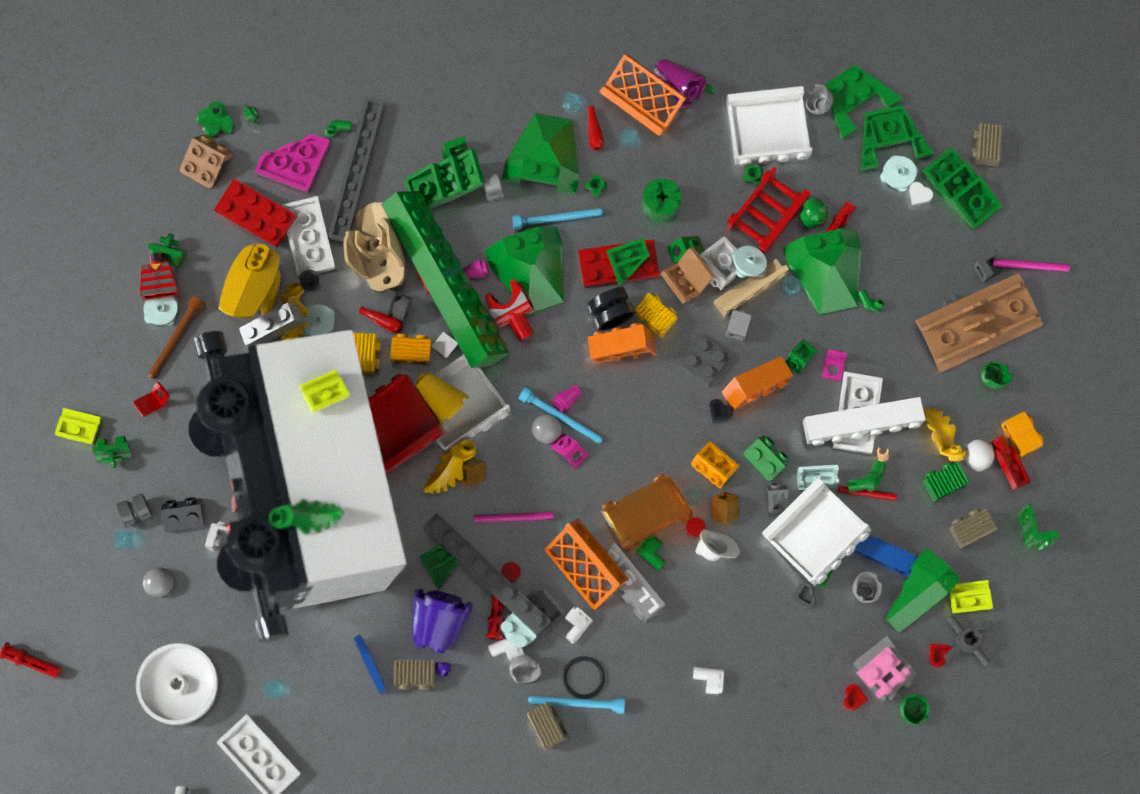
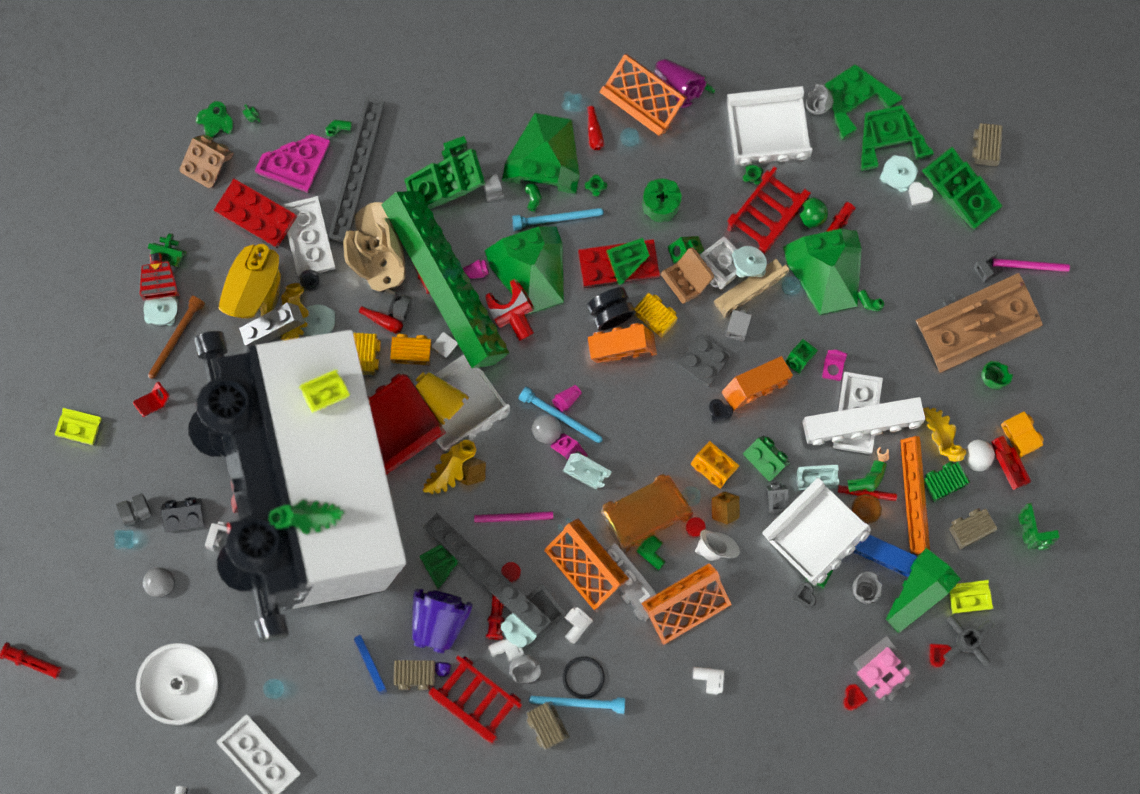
green hips [92,436,132,468] -> none
green hair [899,693,930,725] -> none
none -> red fence [428,655,522,745]
none -> green arm [525,183,542,212]
none -> light aqua hinge [563,453,612,490]
none -> orange fence [641,563,732,645]
none -> clear orange hair [851,494,882,524]
none -> orange tile [900,436,930,556]

